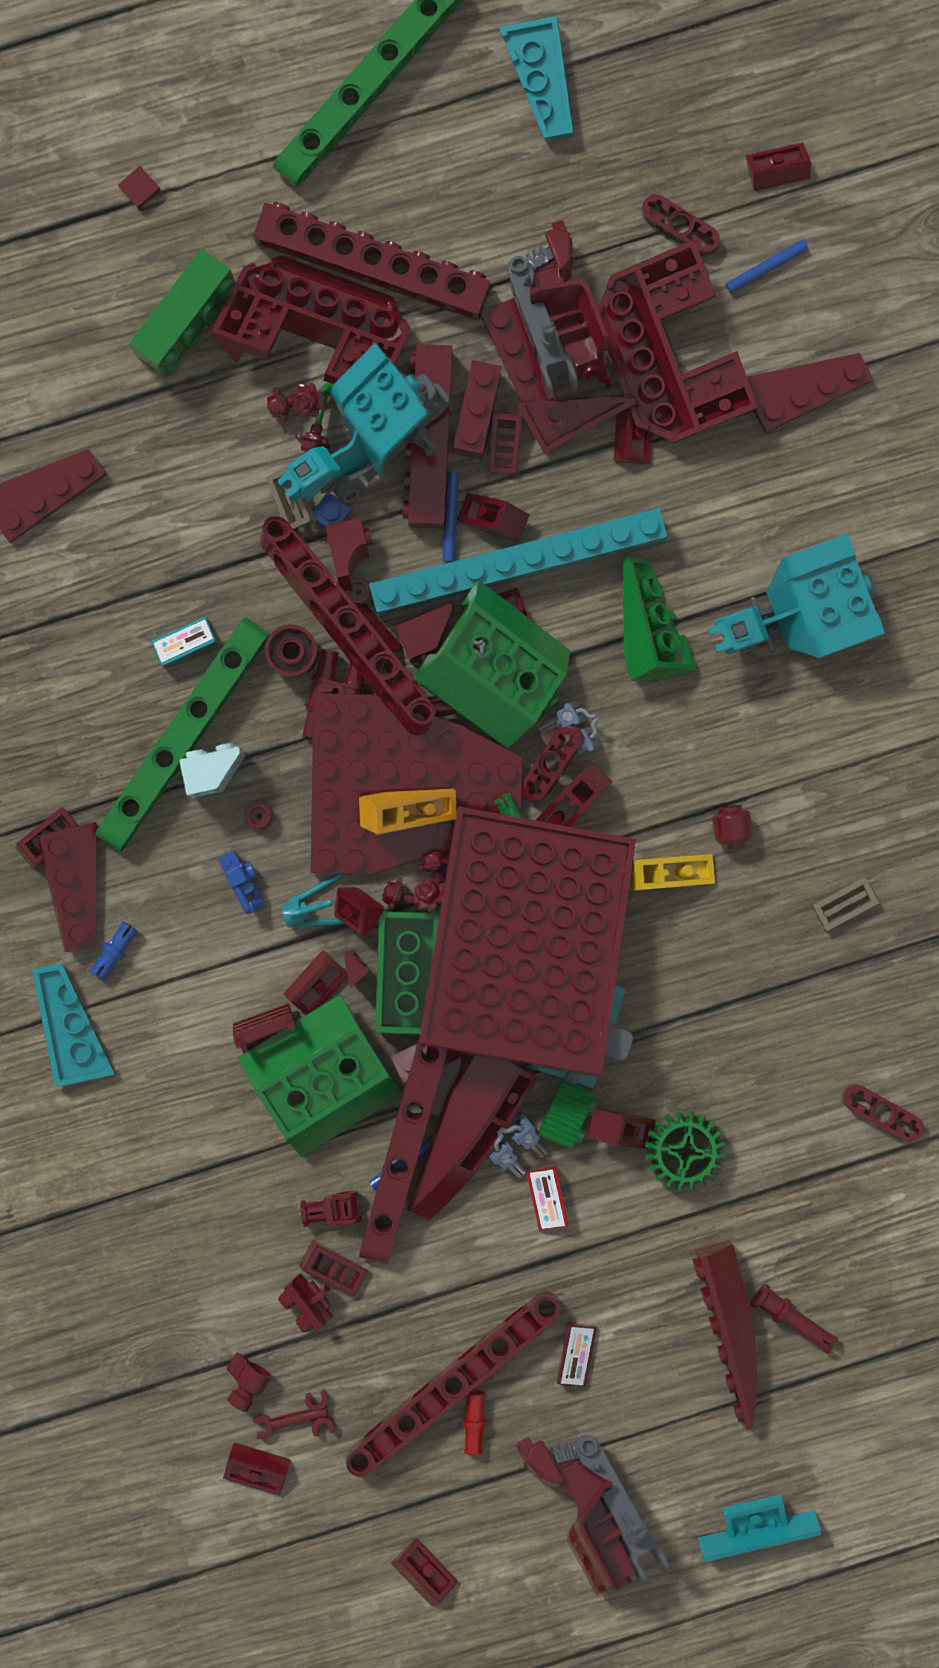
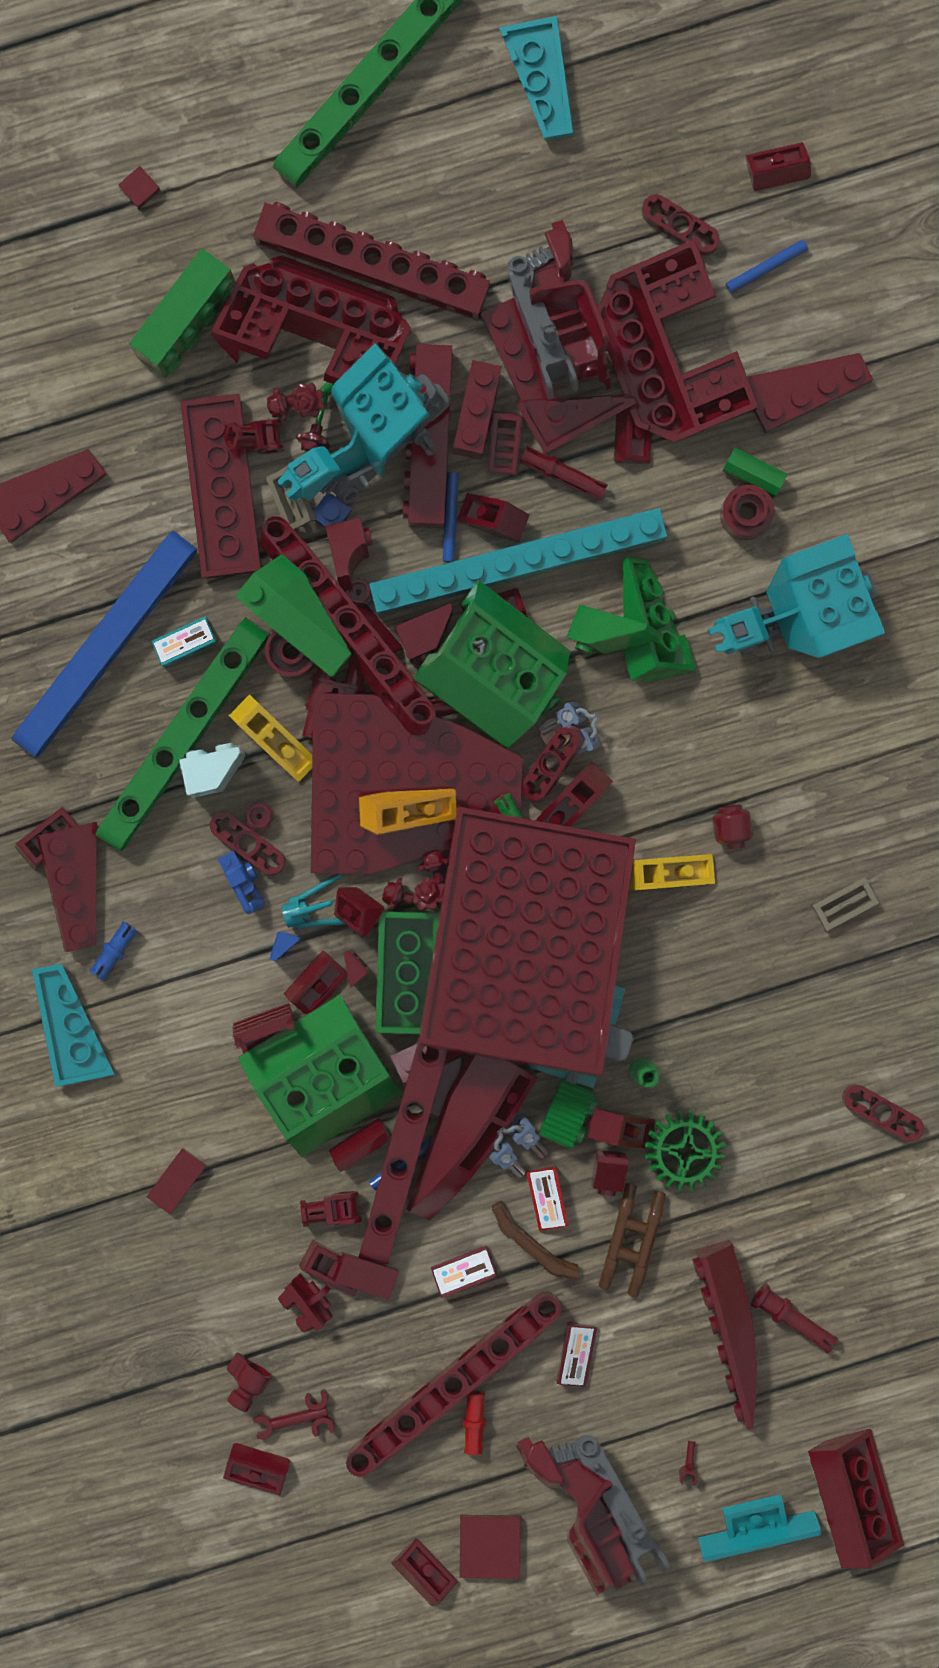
none -> blue beam [11,531,198,758]
none -> dark red tile [146,1148,207,1214]
none -> dark red plate [180,394,261,579]
none -> dark red beam [210,812,285,875]
none -> dark red connector [224,419,284,454]
none -> yellow slope [229,694,312,782]
none -> green wedge [235,554,352,677]
none -> blue slope [270,931,302,961]
none -> dark red tile [329,1118,390,1172]
none -> dark red tile [332,1252,399,1300]
none -> slope [431,1246,497,1298]
none -> dark red tile [459,1515,520,1579]
none -> reddish brown piece [491,1200,579,1280]
none -> dark red pin [520,446,608,502]
none -> green slope [566,605,664,655]
none -> dark red slope [592,1149,629,1196]
none -> reddish brown piece [598,1183,666,1298]
none -> green pin [629,1058,658,1087]
none -> dark red hand [679,1441,698,1486]
none -> dark red piece [720,485,774,540]
none -> green axle [722,447,788,498]
none -> dark red slope [808,1429,904,1568]

